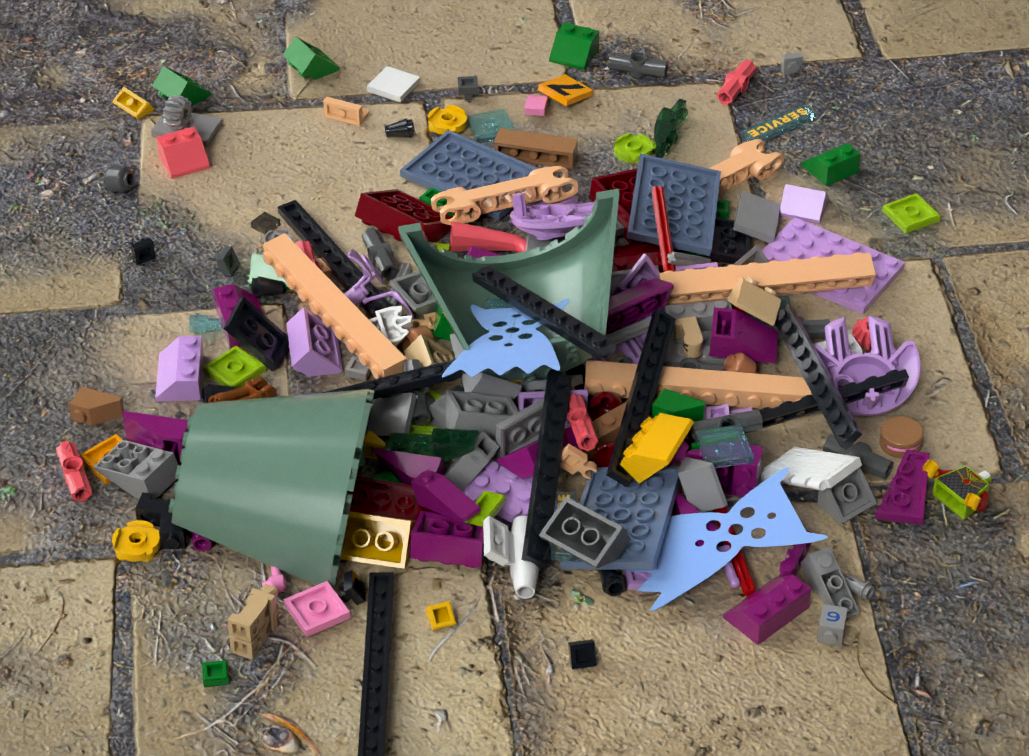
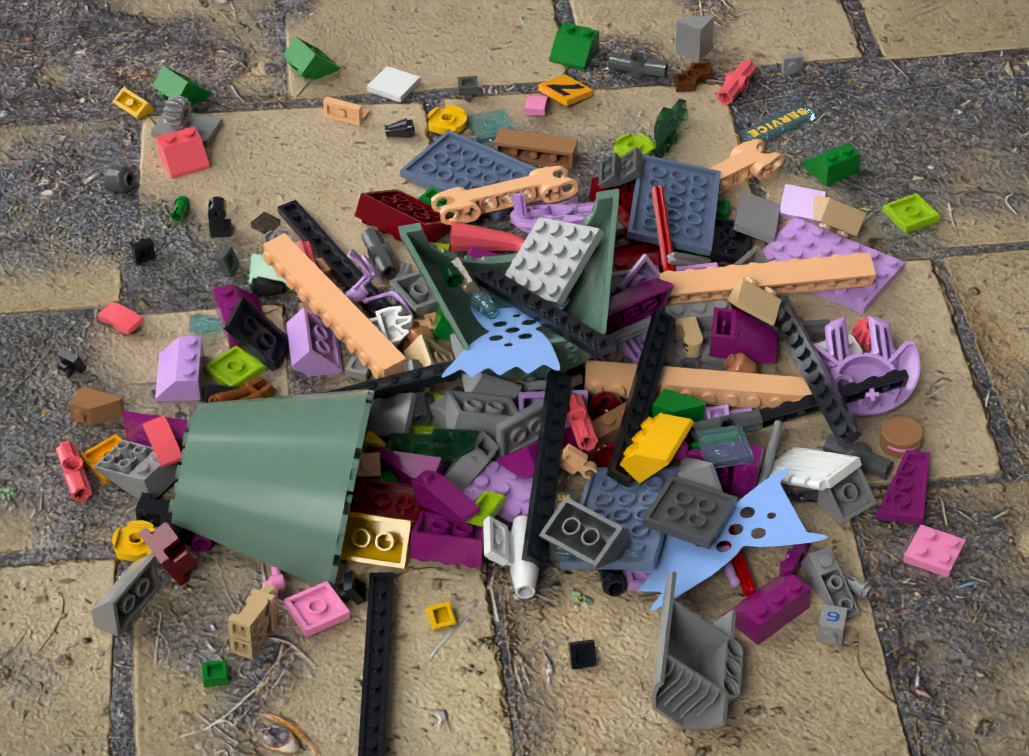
torso [922,459,992,520] -> none
none -> black tile [57,348,86,378]
none -> light grey slope [91,554,160,637]
none -> coral slope [97,302,144,334]
none -> dark red panel [139,522,198,586]
none -> coral slope [143,416,181,468]
none -> green pin [170,196,191,222]
none -> black leg [208,196,232,238]
none -> light nougat plate [357,452,381,477]
none -> dark green hose [441,262,463,288]
none -> dark tan plate [451,257,488,308]
none -> clear light blue cone [471,291,499,319]
none -> plate [505,217,604,307]
none -> dark grey slope [598,147,642,189]
none -> dark grey plate [642,475,738,549]
none -> light grey panel [651,571,744,730]
none -> reddish brown tile [674,62,713,92]
none -> light grey slope [675,14,714,61]
none -> light grey piece [746,420,783,515]
none -> tan slope [813,195,866,238]
none -> bright pink plate [903,525,966,578]

